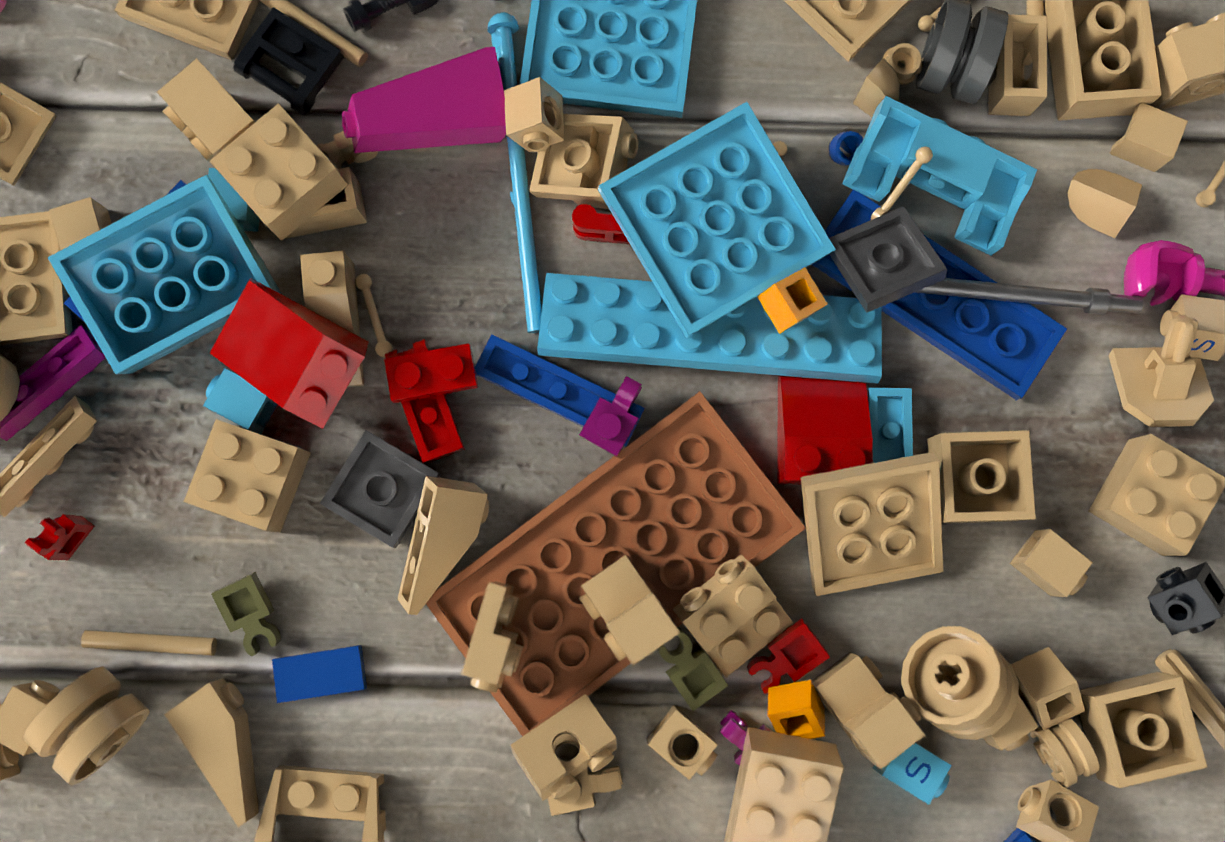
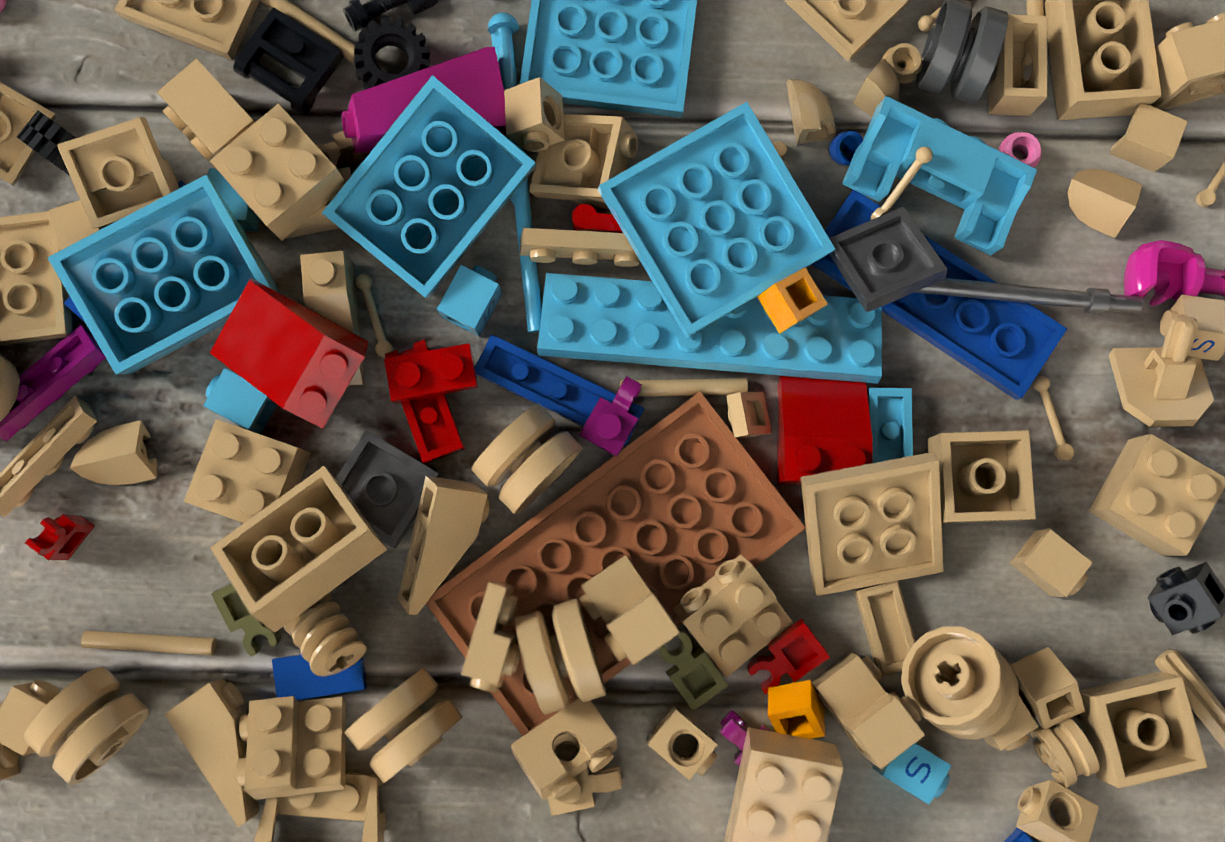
none -> black tyre [17,110,76,176]
none -> tan plate [57,117,179,229]
none -> tan brick [70,420,157,486]
none -> tan brick [210,466,387,633]
none -> tan plate [236,696,346,800]
none -> tan piece [284,592,367,677]
none -> medium azure slope [322,75,536,298]
none -> tan wheel [344,668,463,783]
none -> black tyre [354,17,430,90]
none -> medium azure brick [437,265,503,337]
none -> tan wheel [471,403,583,515]
none -> tan wheel [515,598,606,715]
none -> tan plate [520,228,640,267]
none -> tan bar [620,378,748,397]
none -> tan plate [726,392,772,438]
none -> tan brick [786,79,836,144]
none -> tan tile [854,581,916,676]
none -> bright pink plate [998,132,1041,168]
none -> tan hinge [1033,375,1074,461]

